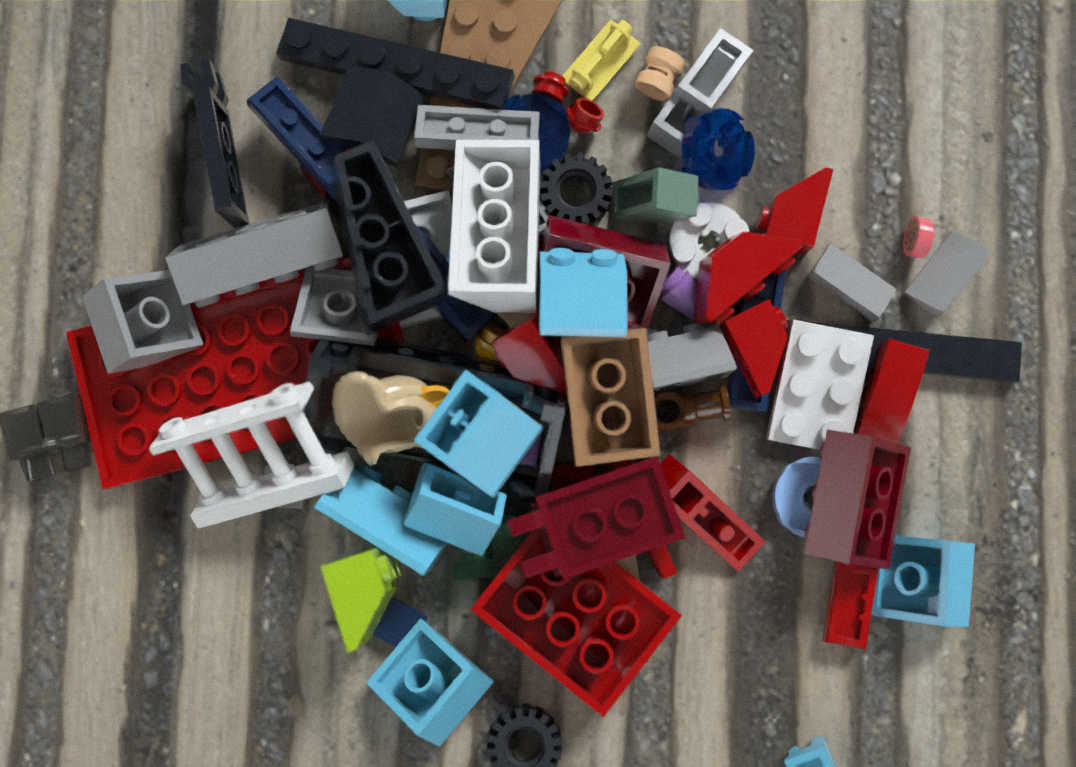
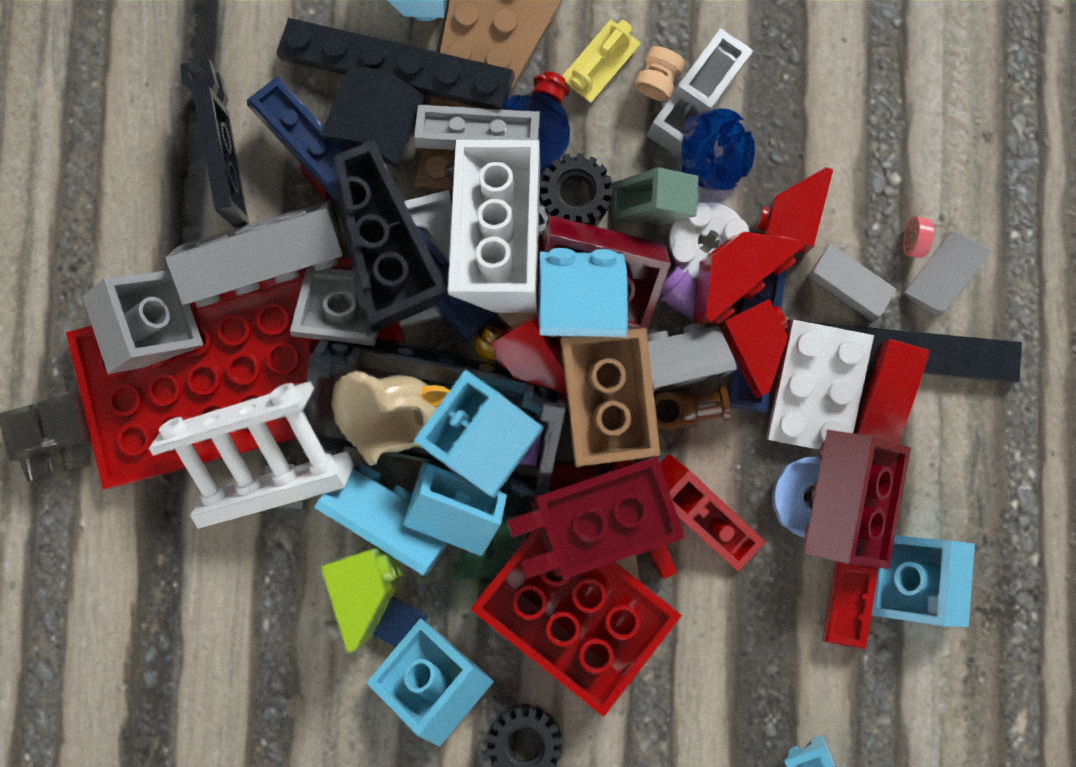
red plate [566,97,604,134] -> none

